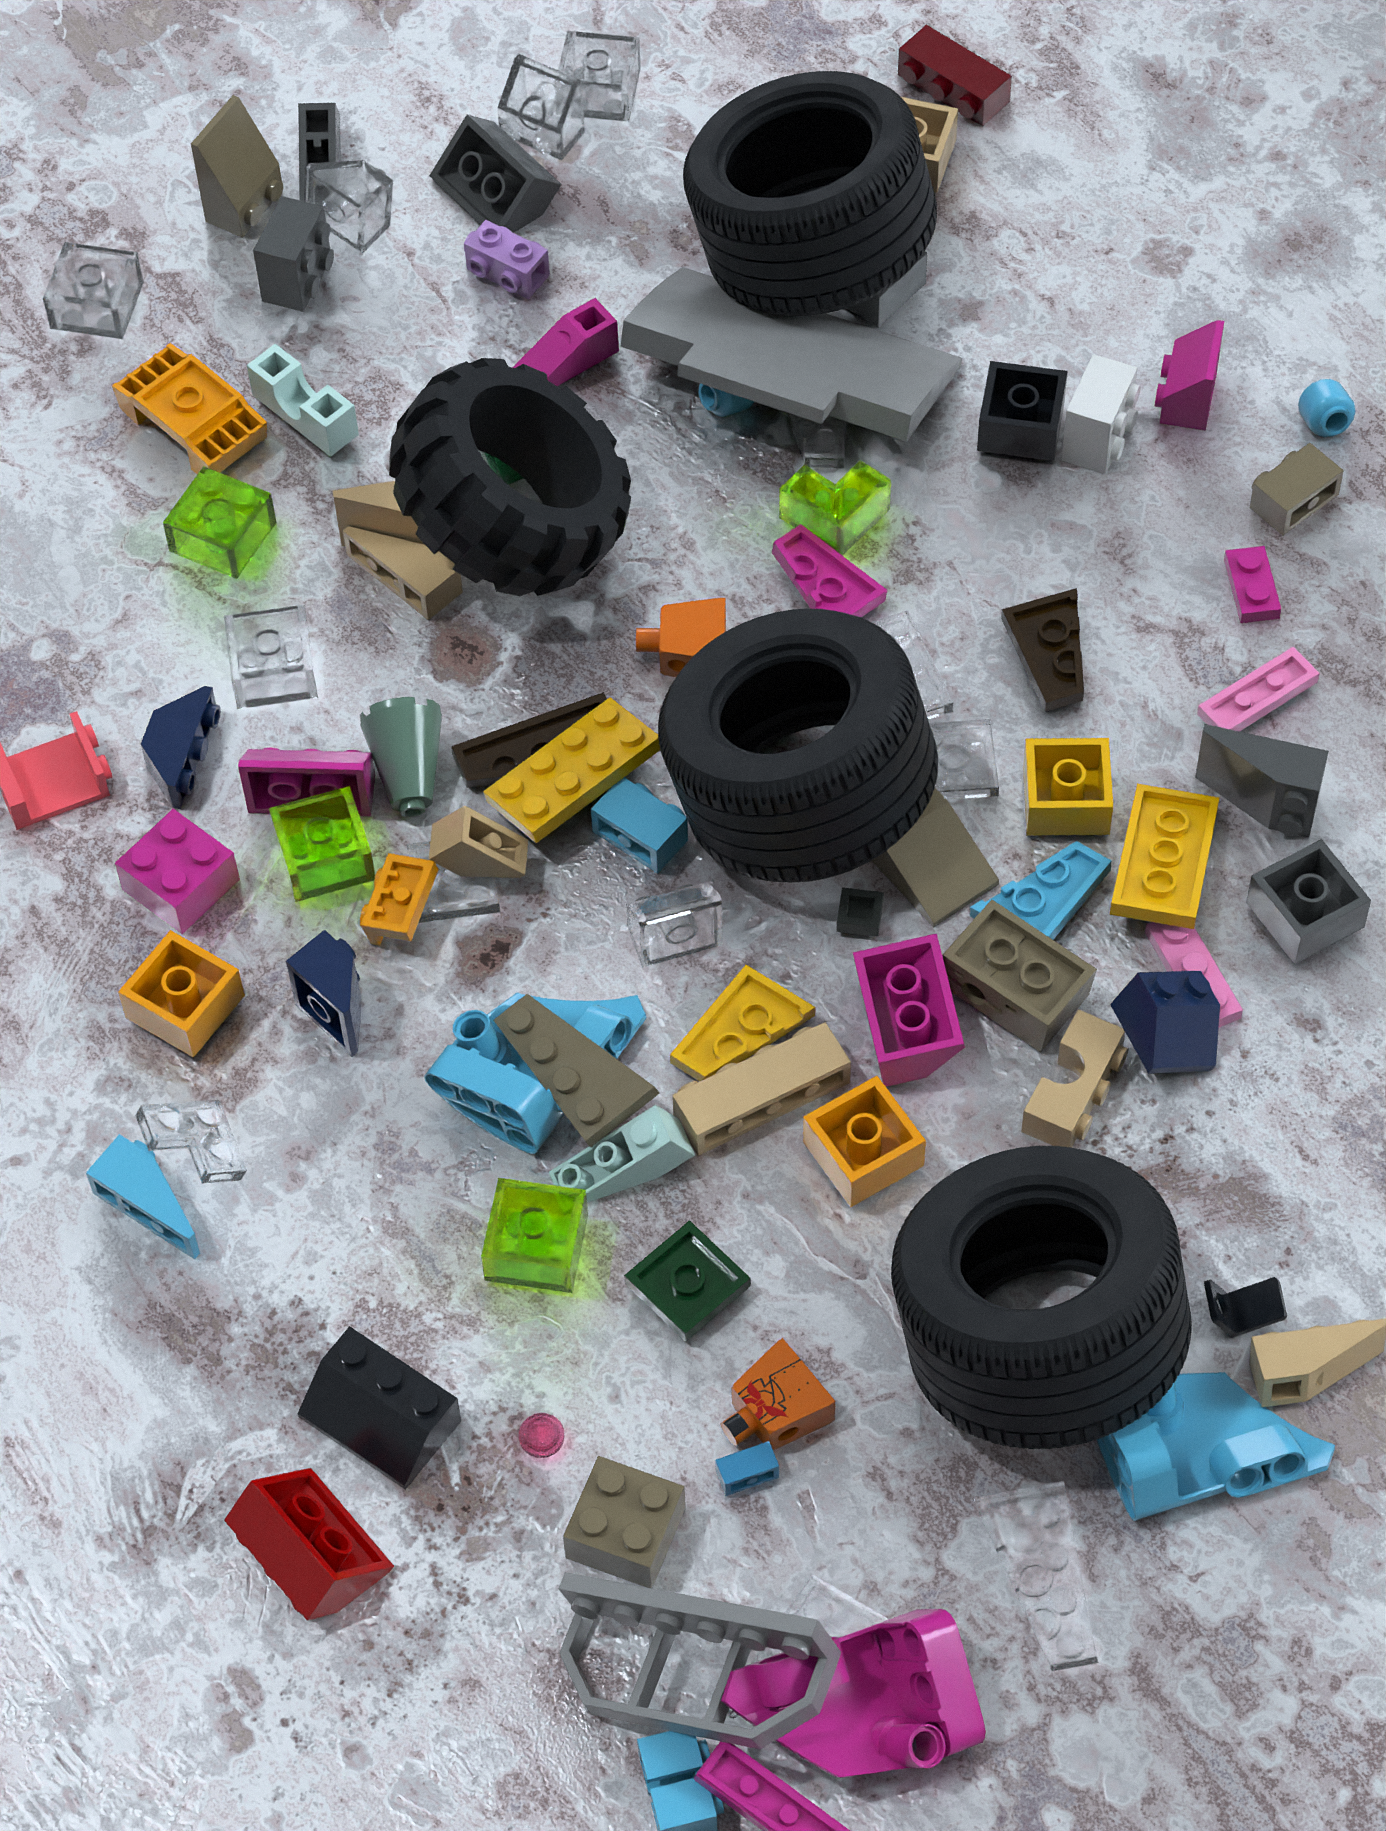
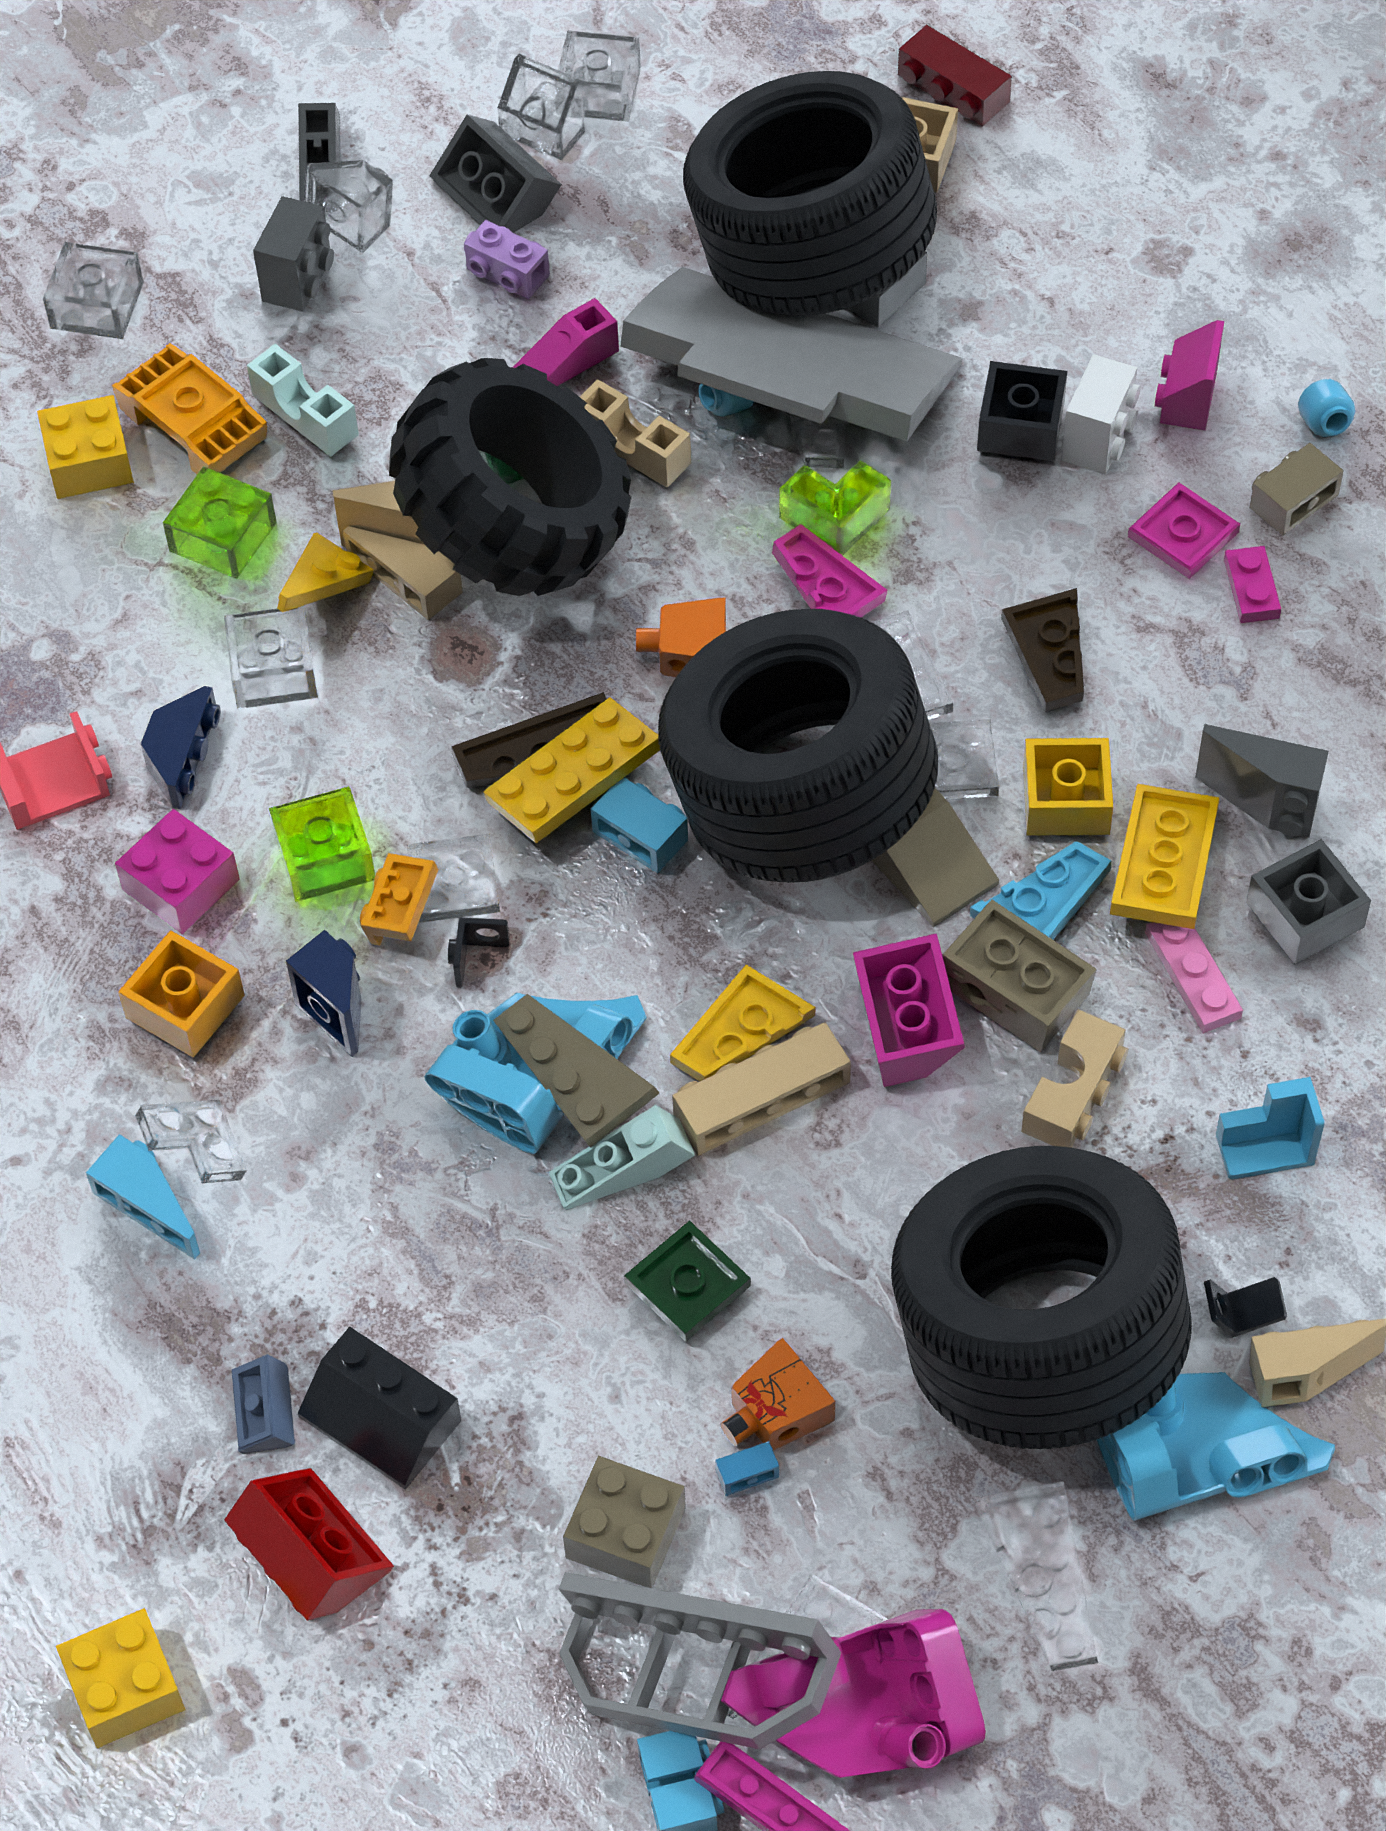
dark tan slope [191,95,283,238] -> none
dark pink slope [238,747,376,816] -> none
sand green cone [360,697,442,817] -> none
tan slope [429,806,528,878] -> none
clear neon green brick [481,1178,588,1293] -> none
clear pink plate [519,1413,565,1458] -> none
clear slope [626,882,723,967] -> none
light orange brick [803,1076,926,1208] -> none
pearl dark grey plate [836,887,884,936] -> none
dark blue slope [1110,971,1220,1074] -> none
bright pink plate [1197,647,1320,731] -> none
none -> yellow brick [37,395,134,499]
none -> yellow brick [56,1608,186,1748]
none -> sand blue slope [232,1354,295,1454]
none -> yellow wing [277,532,374,612]
none -> black bracket [448,917,510,987]
none -> tan arch [580,379,691,488]
none -> dark pink tile [1128,482,1241,579]
none -> medium azure panel [1216,1077,1324,1180]

